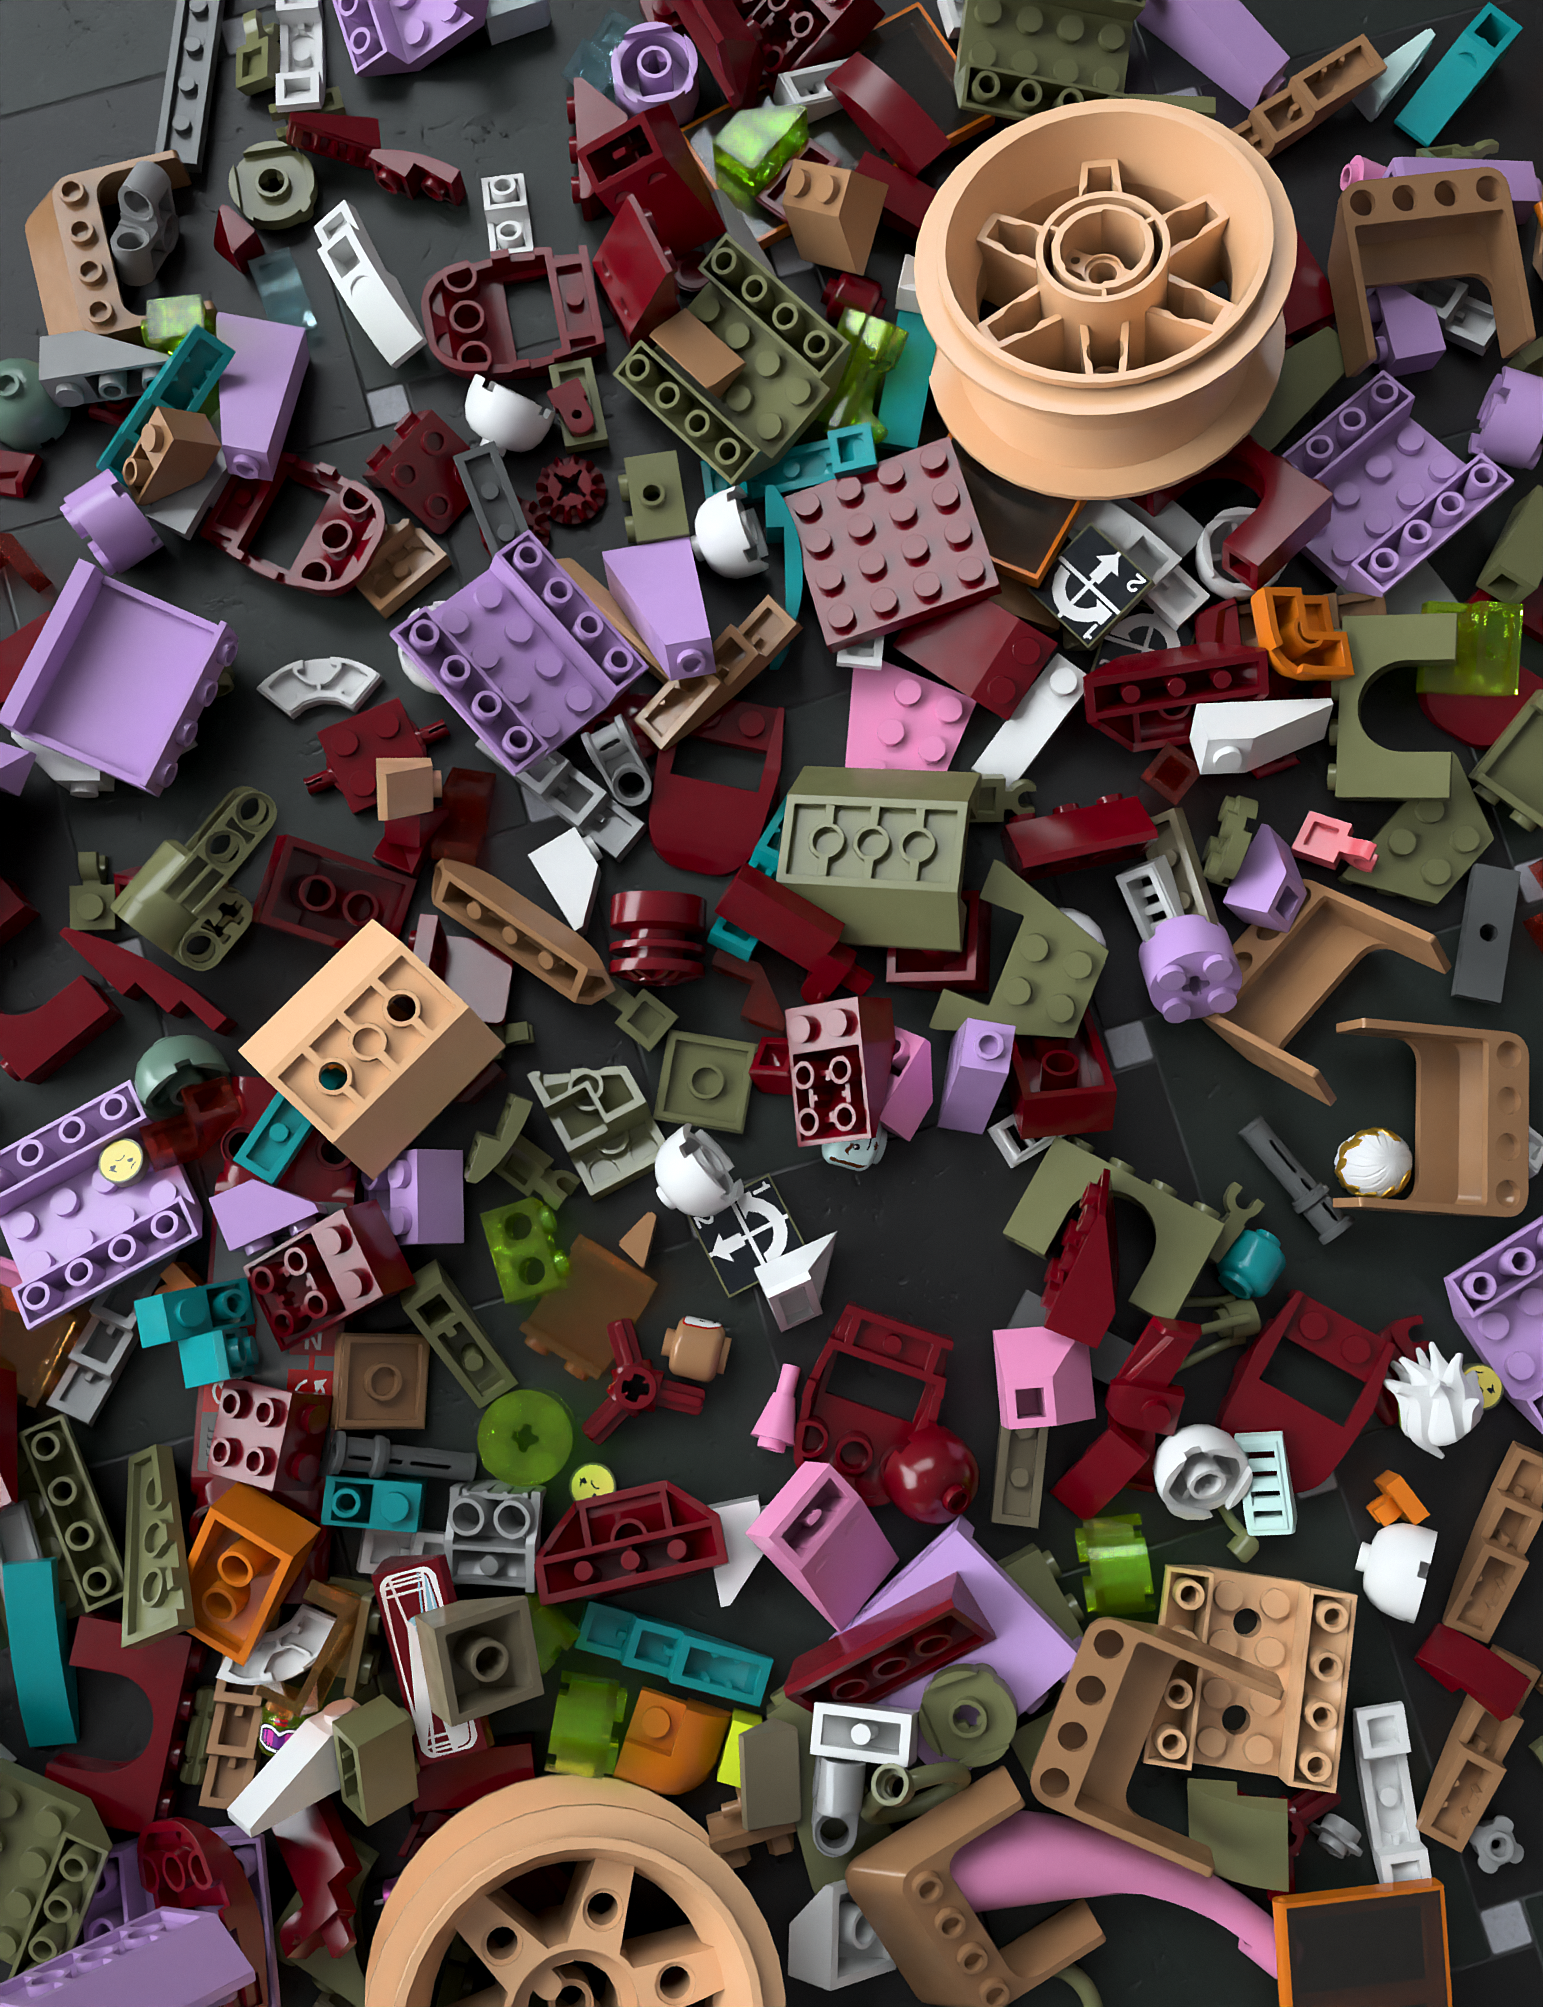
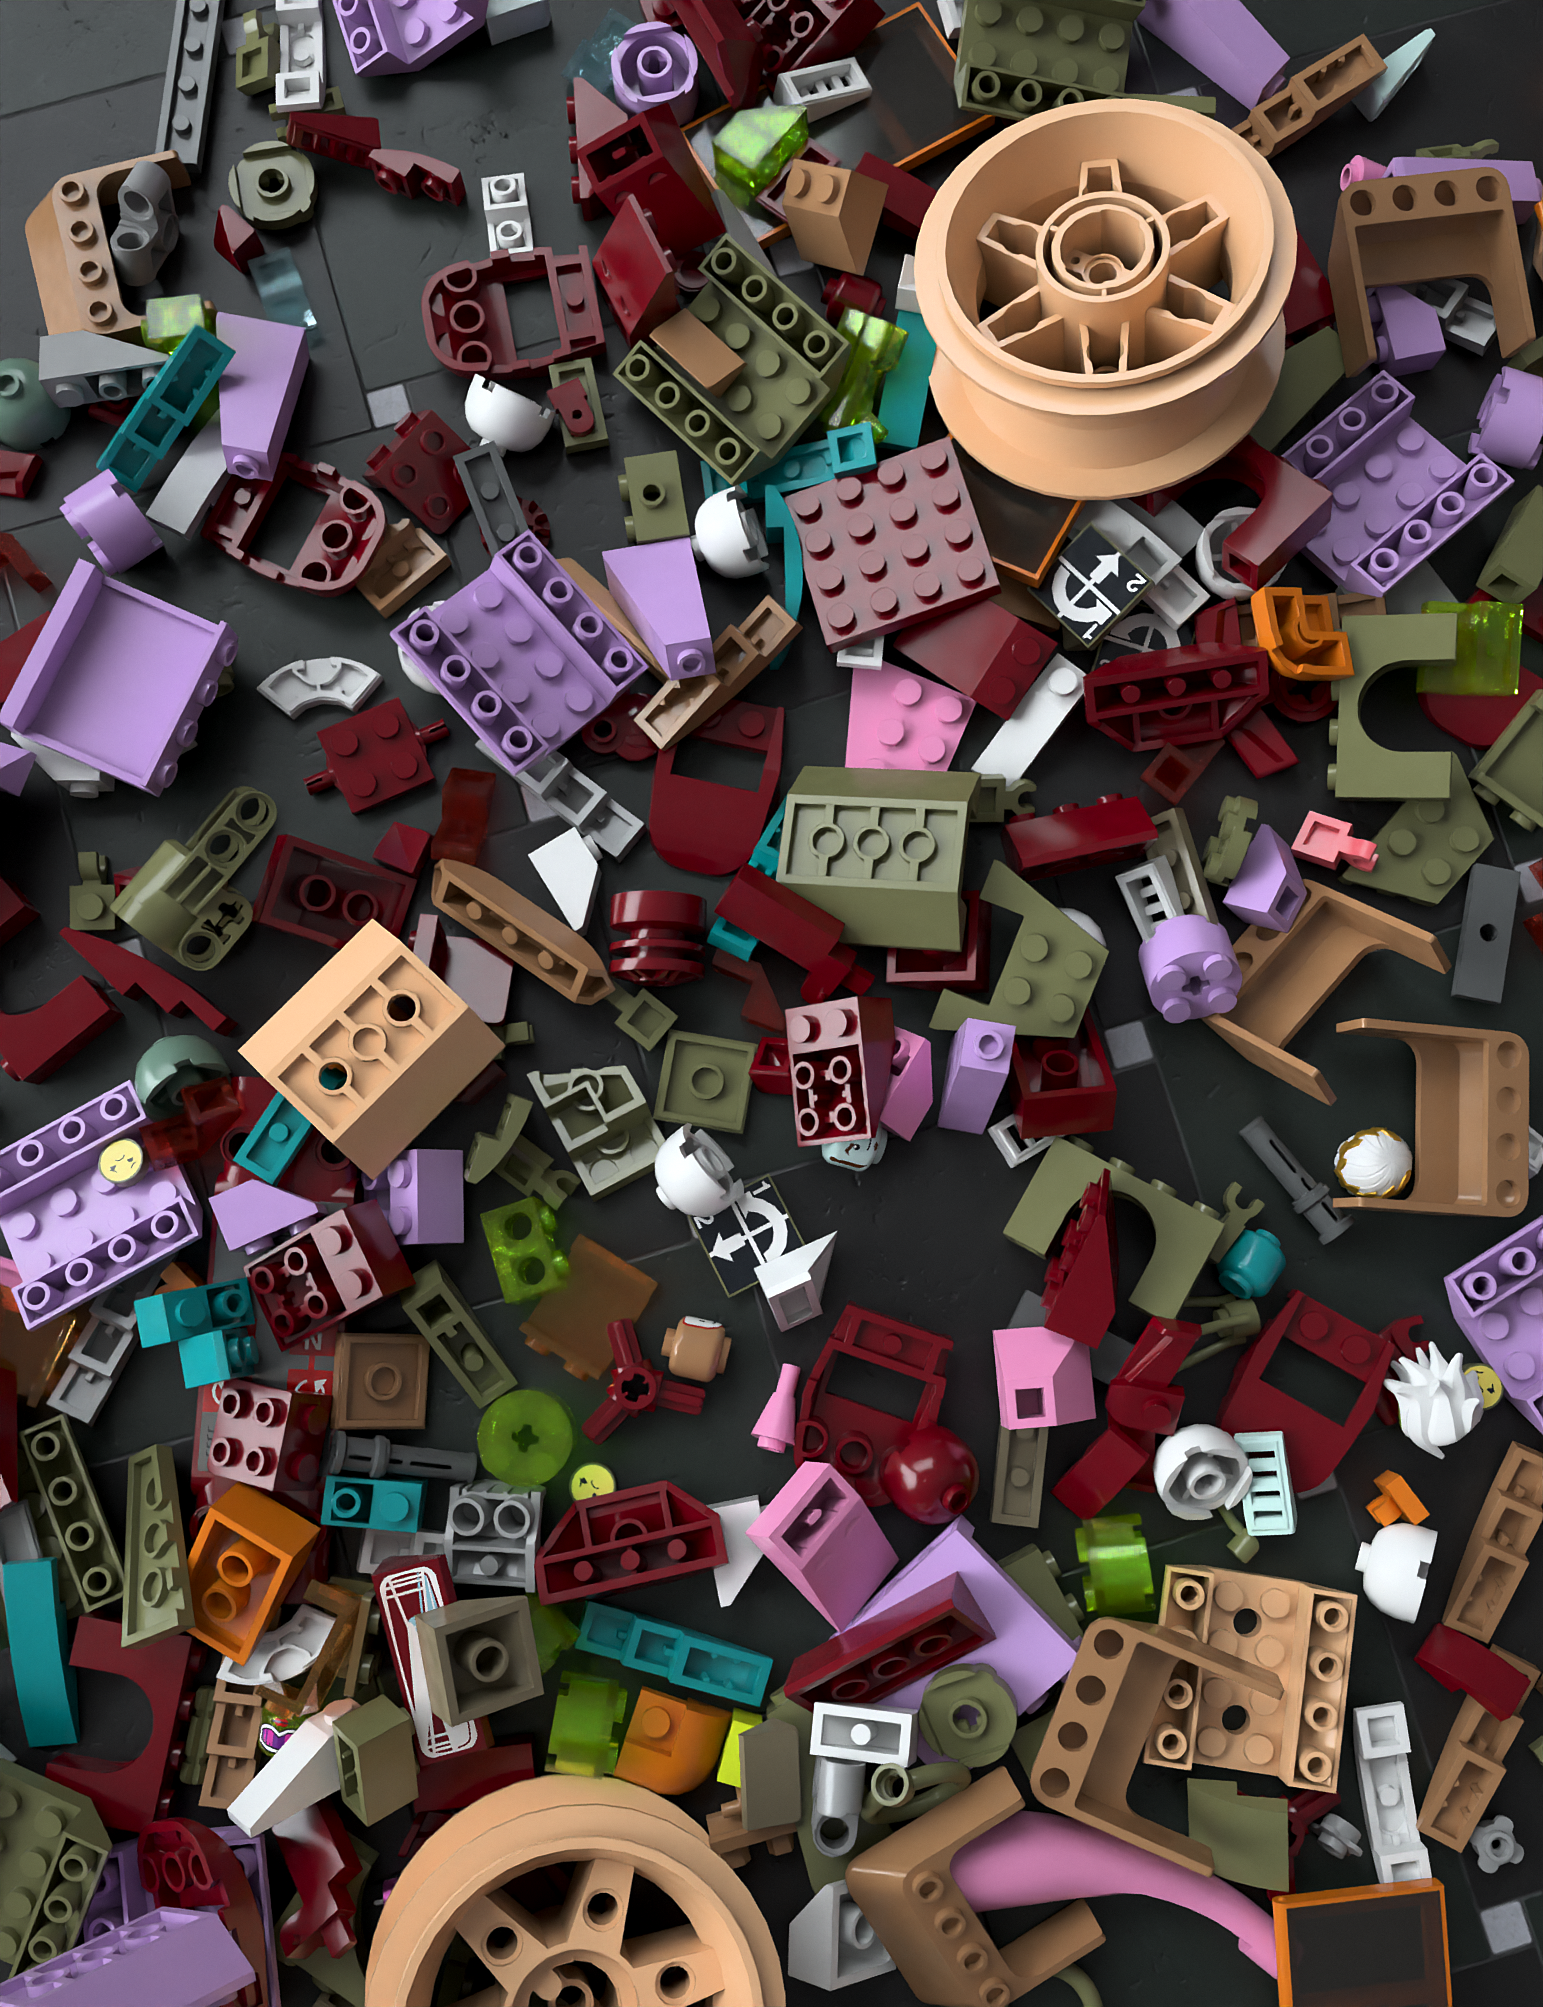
medium nougat slope [121,406,222,506] -> none
white slope [314,199,428,369] -> none
light nougat slope [376,758,442,821] -> none
dark red slope [384,804,449,848] -> none
dark red gear [535,454,606,524] -> none
light grey piece [581,714,652,806] -> none
medium nougat slope [619,1211,659,1269] -> none
dark red slope [824,52,952,178] -> none
white slope [1189,698,1333,774] -> none
teal slope [1394,2,1523,148] -> none

